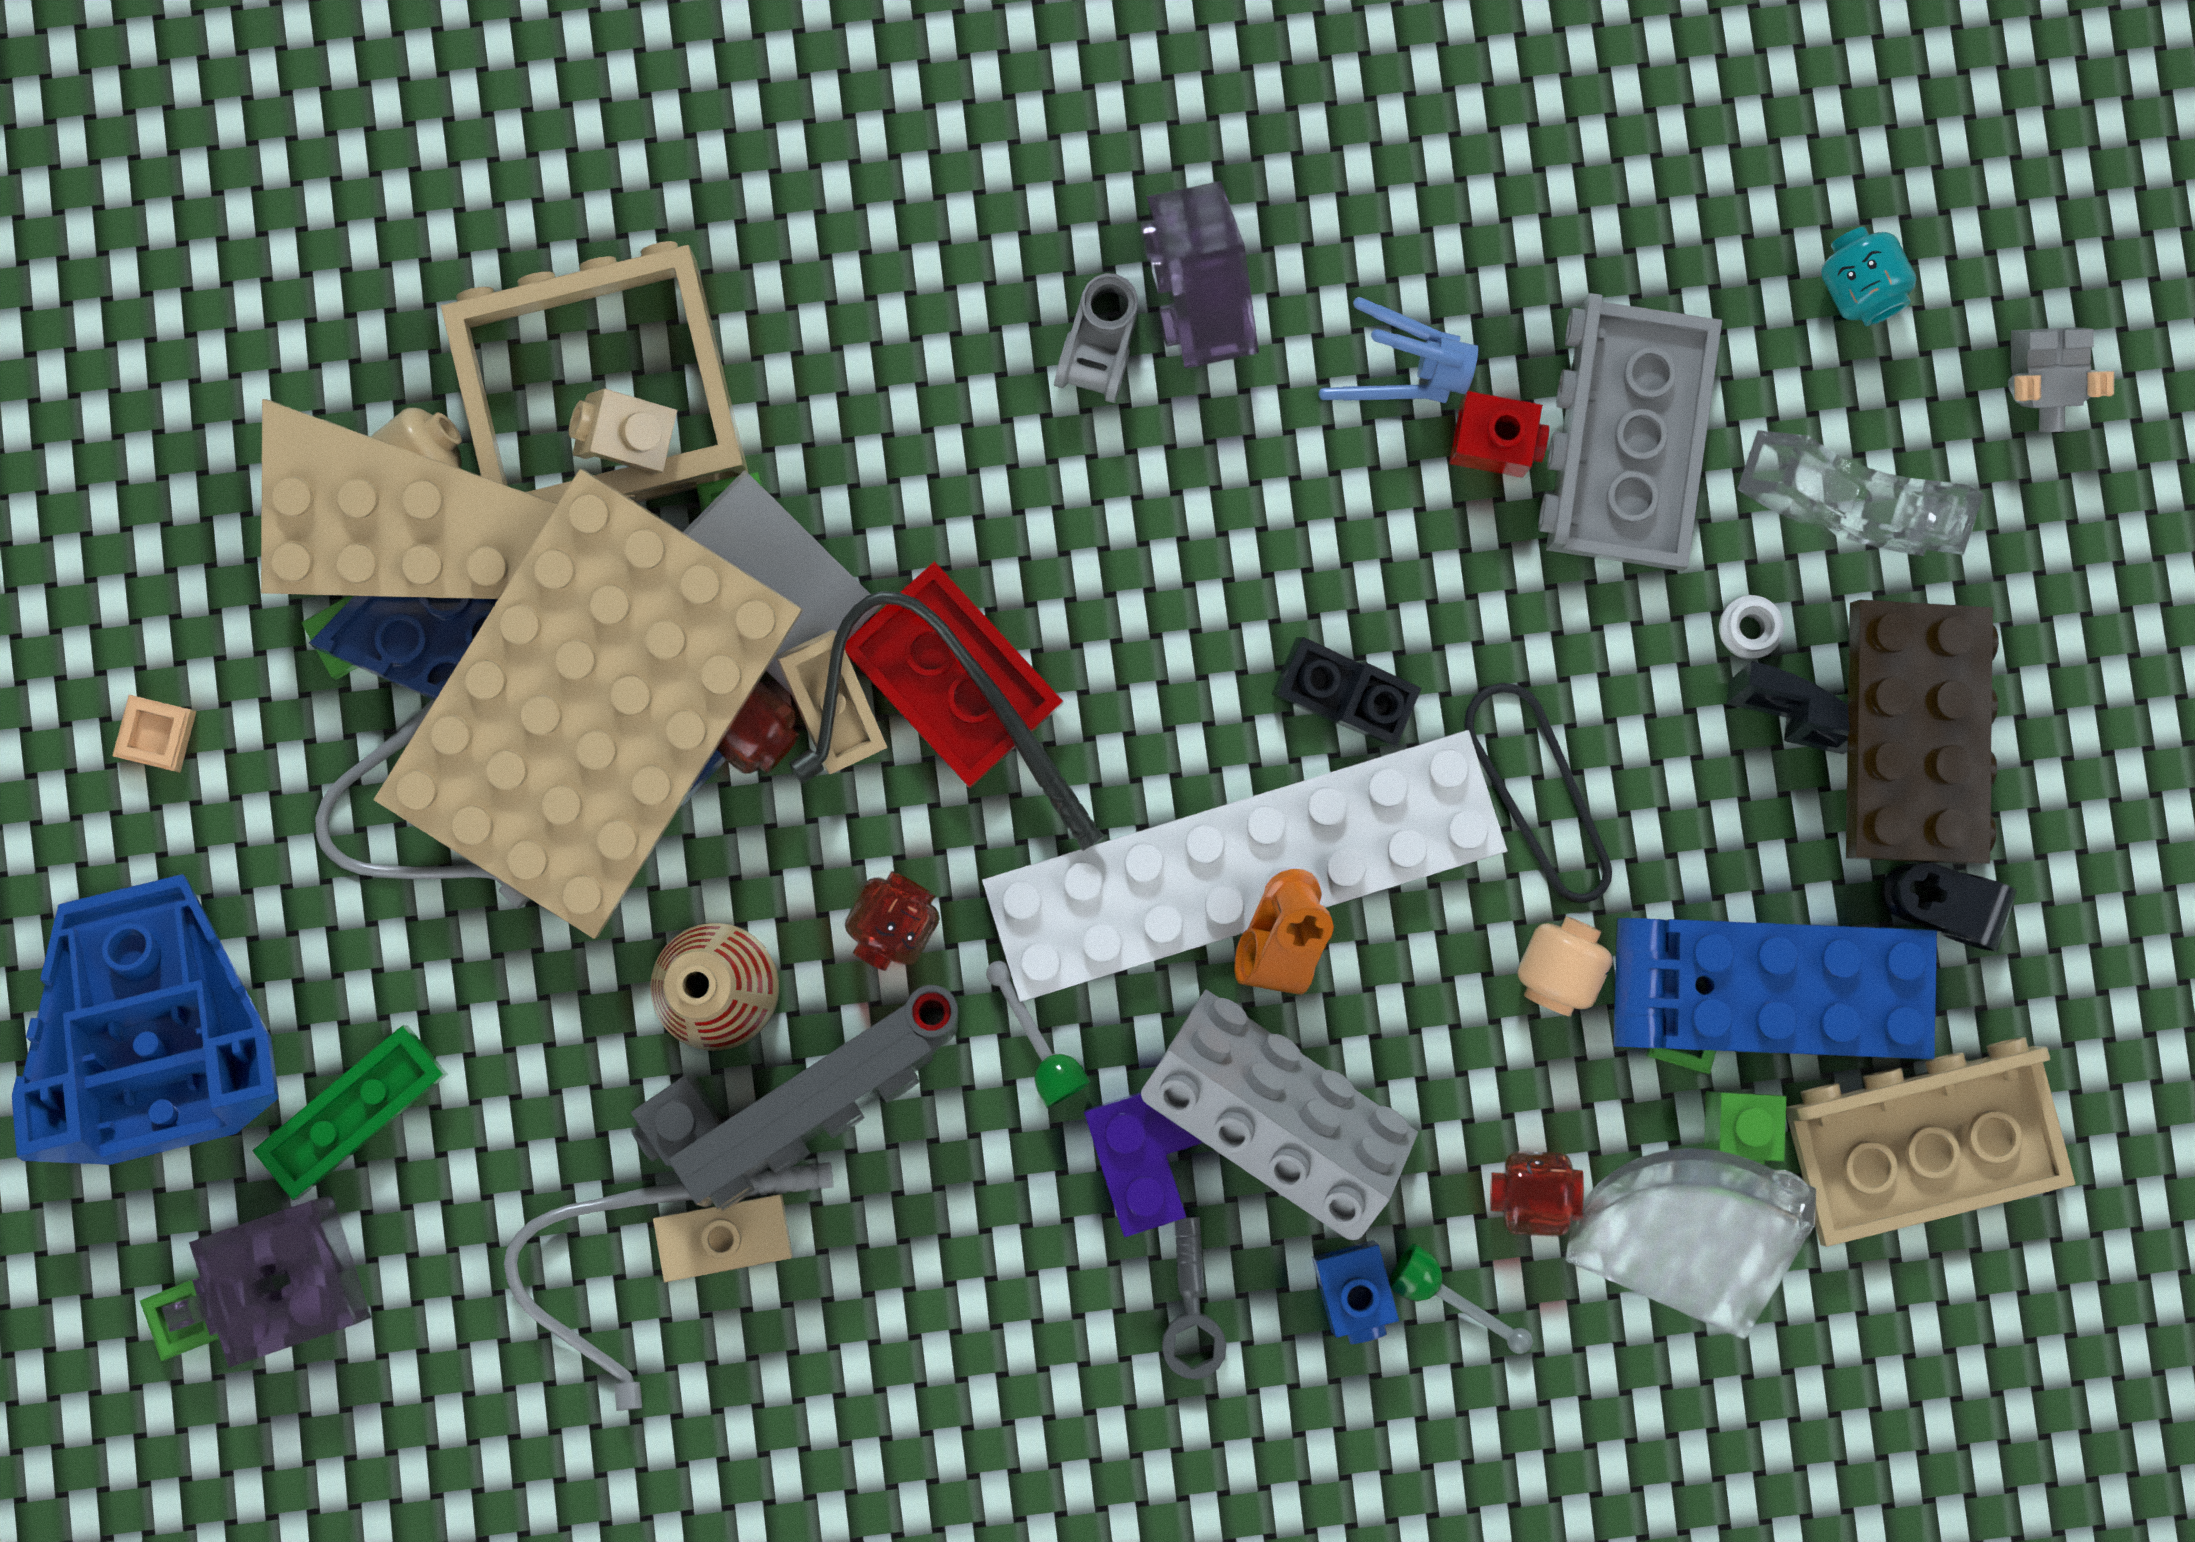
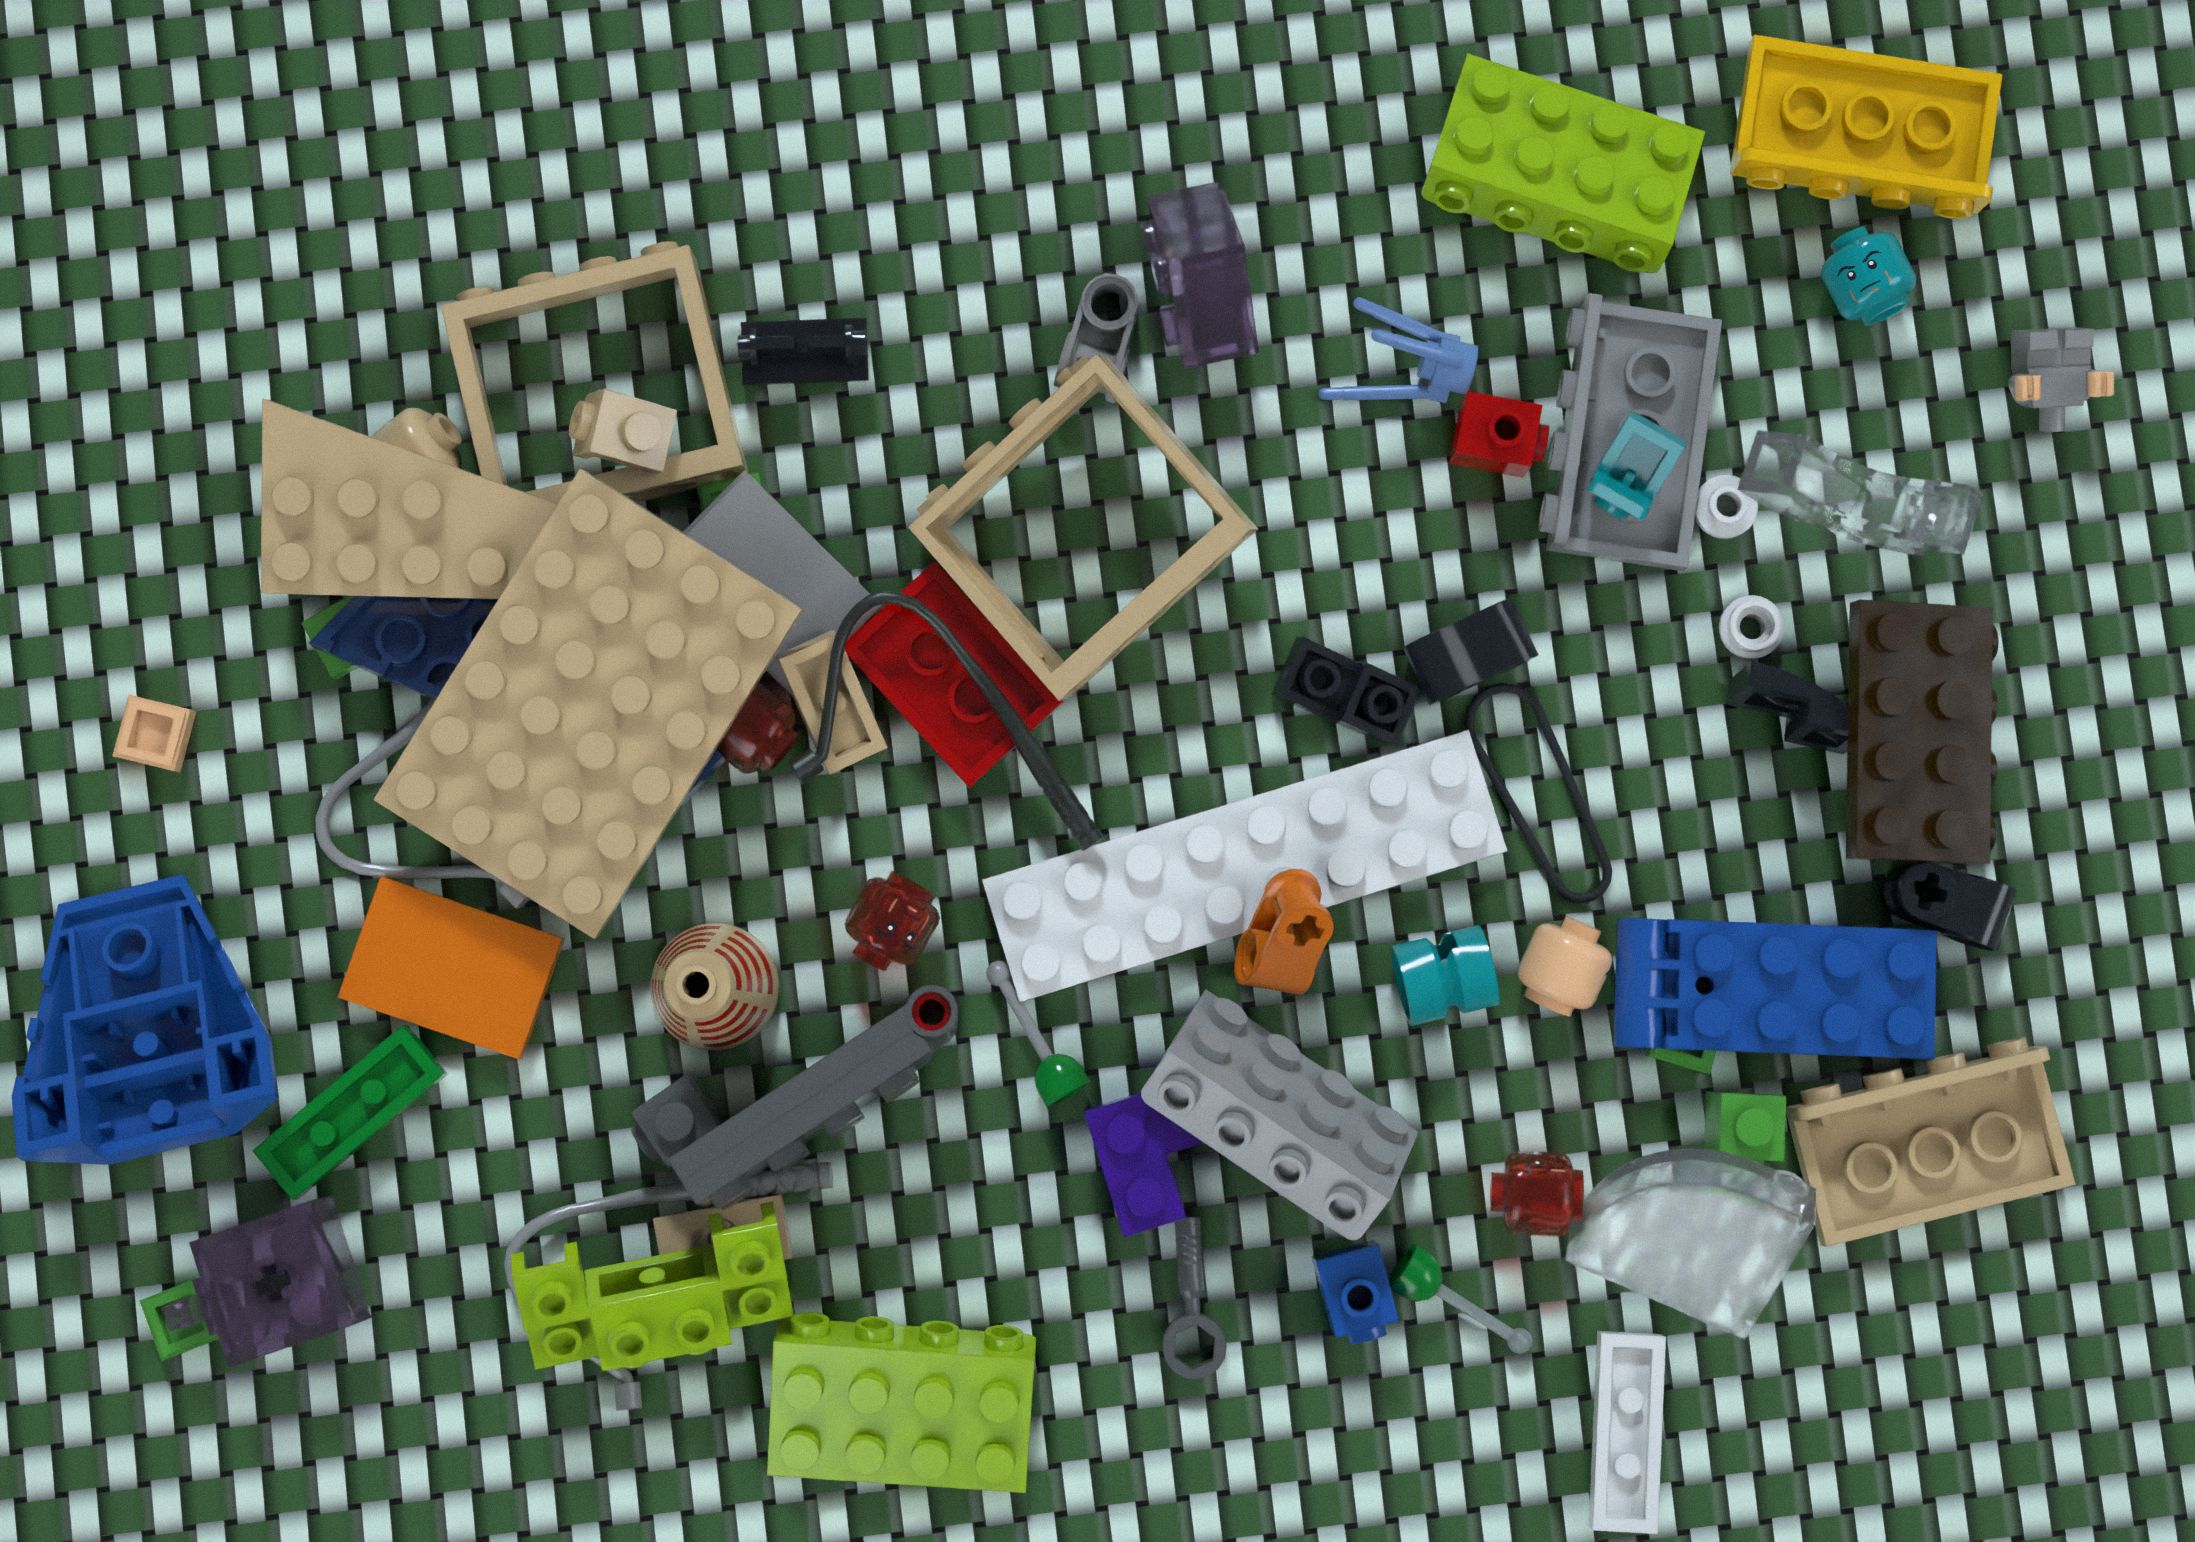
none -> orange tile [337,876,565,1059]
none -> lime bracket [511,1201,794,1371]
none -> black hinge [737,318,869,385]
none -> lime bracket [767,1312,1036,1493]
none -> tan window [908,354,1258,701]
none -> teal wheel [1390,925,1500,1026]
none -> black axle [1403,598,1539,706]
none -> lime bracket [1421,53,1706,273]
none -> teal bracket [1588,410,1687,520]
none -> white plate [1589,1331,1666,1534]
none -> white plate [1695,475,1758,539]
none -> yellow bracket [1730,35,2003,219]

